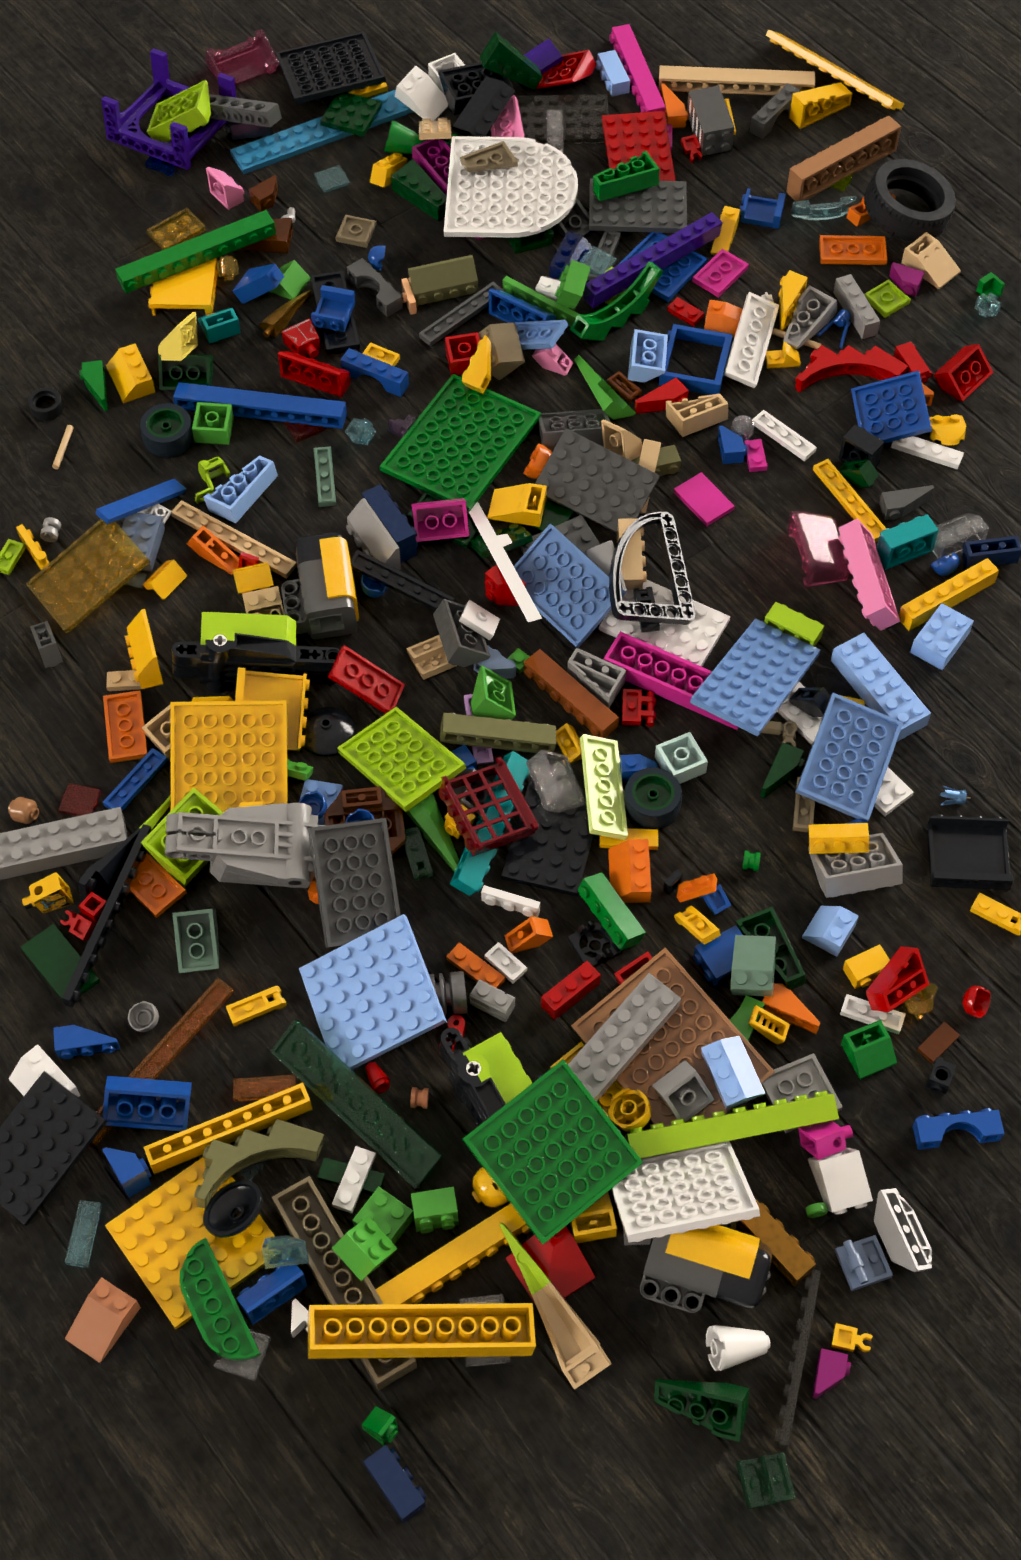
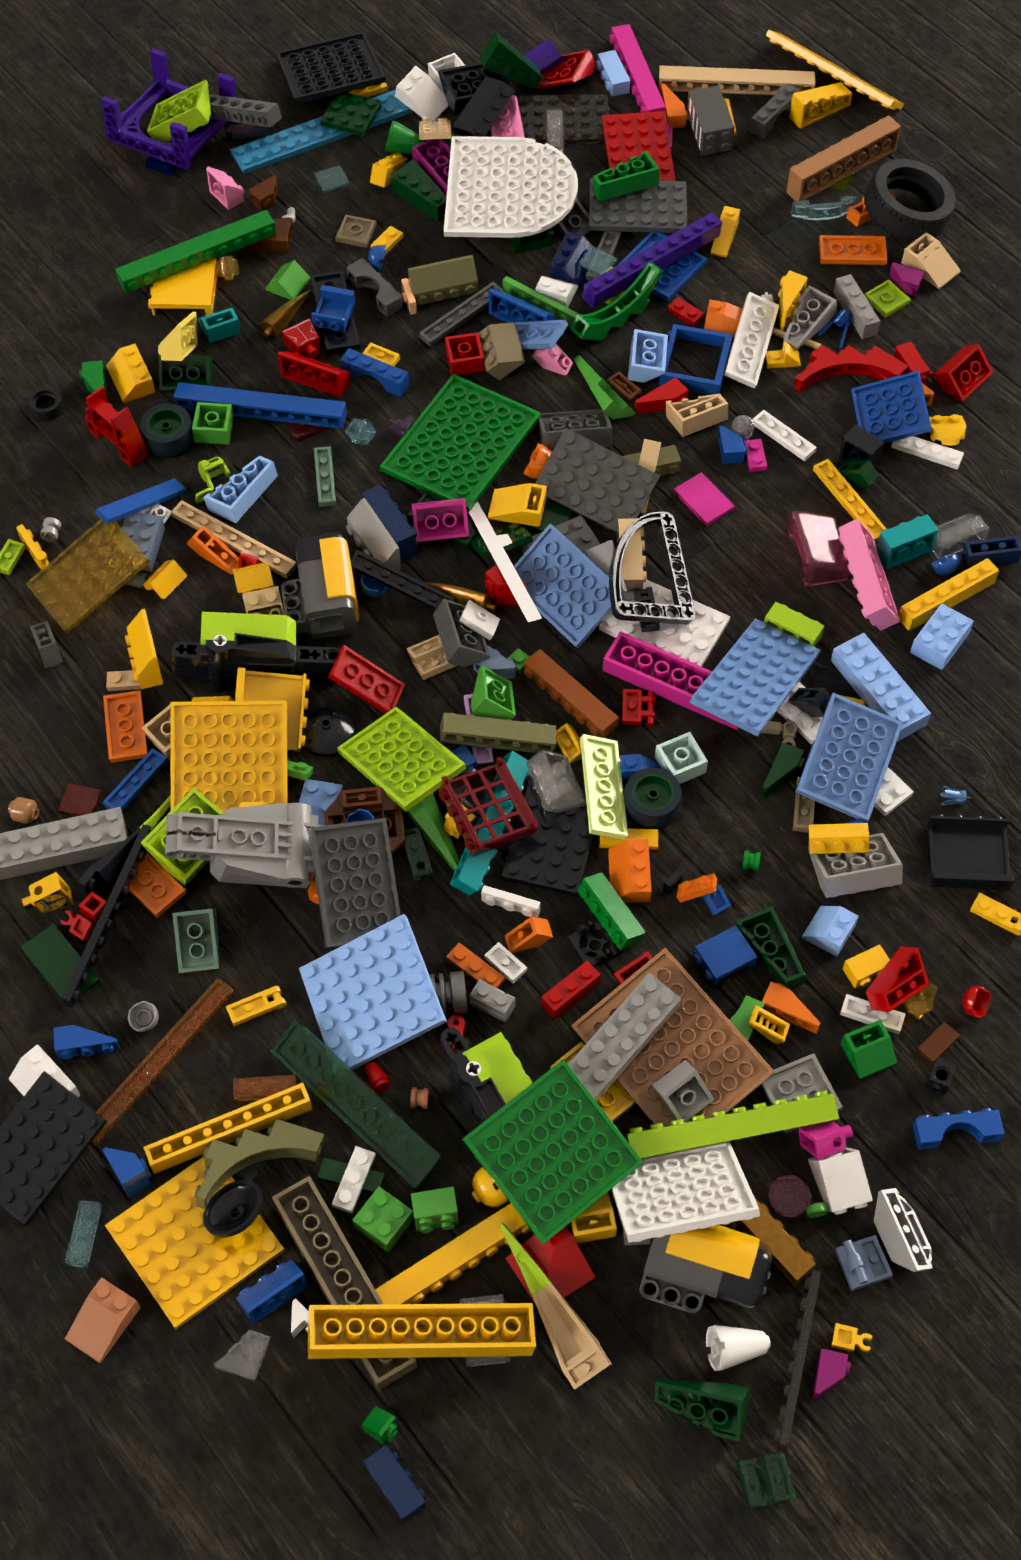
tan bar [52,425,74,469] -> none
blue slope [103,1076,192,1131] -> none
clear yellow plate [147,208,206,250] -> none
green plate [180,1237,261,1361] -> none
clear pink windscreen [205,29,279,85] -> none
blue slope [232,263,284,304] -> none
clear light blue slope [262,1235,309,1269] -> none
blue hair [299,791,327,820] -> none
bright green brick [332,1216,398,1281] -> none
dark tan wing [460,141,518,173] -> none
yellow slope [461,335,491,394] -> none
bright green brick [555,260,591,309] -> none
light grey wedge [567,648,626,708] -> none
tan slope [601,419,642,461] -> none
yellow cylinder [608,1088,652,1132] -> none
yellow plate [674,905,721,945] -> none
red plate [680,134,702,163] -> none
dark pink plate [692,249,749,298] -> none
light blue slope [701,1036,765,1110] -> none
sand green slope [730,935,776,997] -> none
blue panel [739,188,786,229] -> none
dark grey slope [879,485,934,520] -> none
clear light blue brick [974,292,1001,318] -> none
green panel [976,272,1005,302] -> none
none -> red wedge [85,386,148,468]
none -> yellow plate [371,226,404,255]
none -> pearl gold piece [423,582,497,612]
none -> clear pink tile [768,1175,811,1218]

